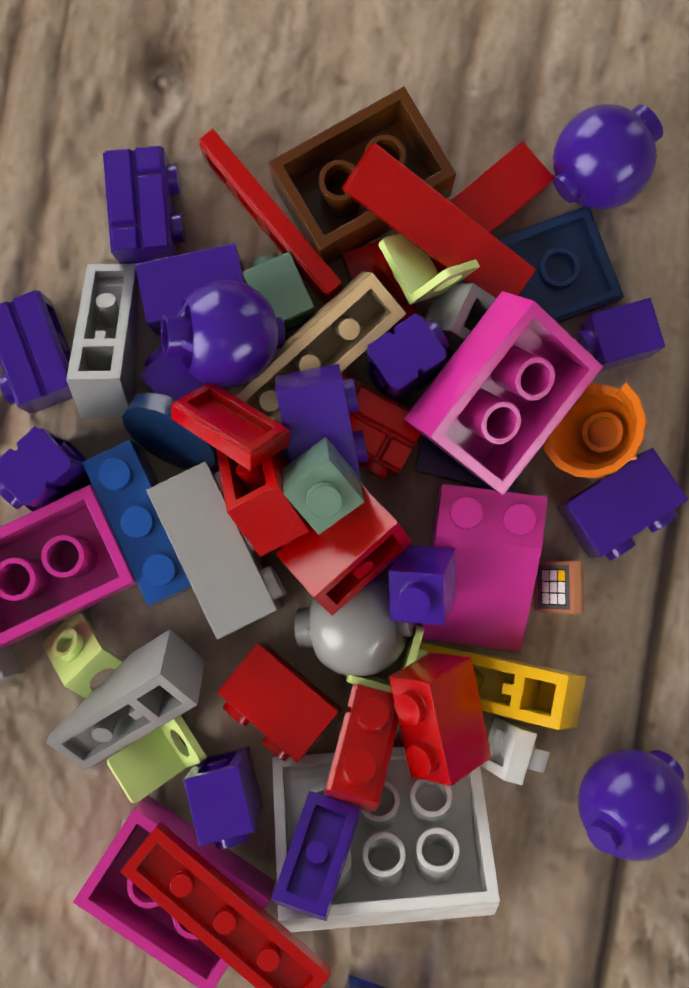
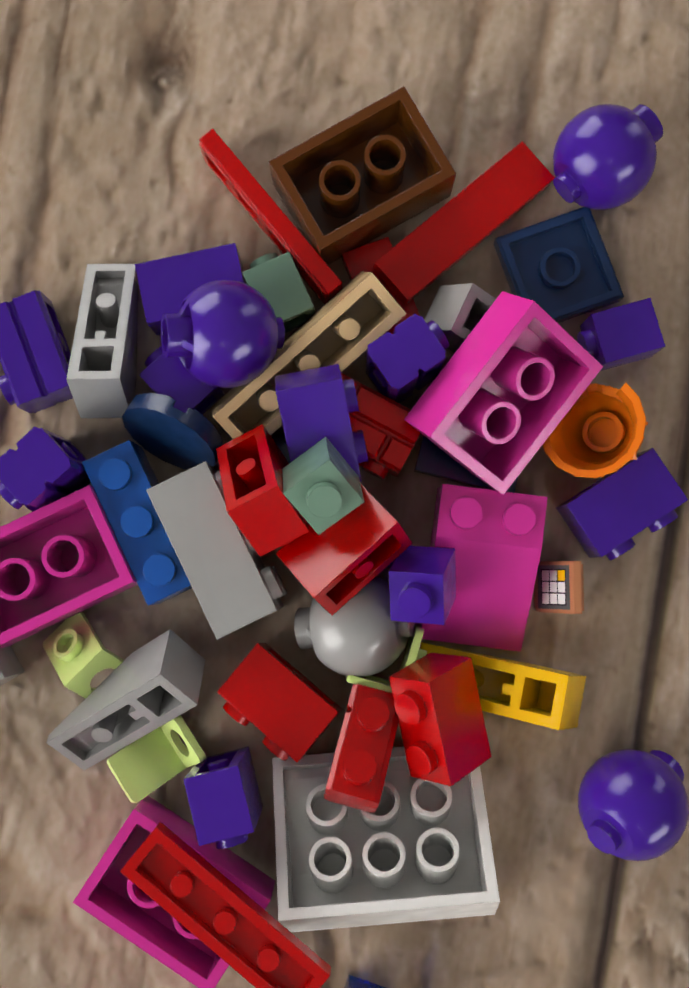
dark purple brick [103,146,186,264] -> none
red tile [171,383,290,471] -> none
dark purple plate [271,791,361,921] -> none
red tile [341,143,536,299] -> none
yellowish green bracket [379,234,480,305] -> none
white tile [480,716,550,785] -> none

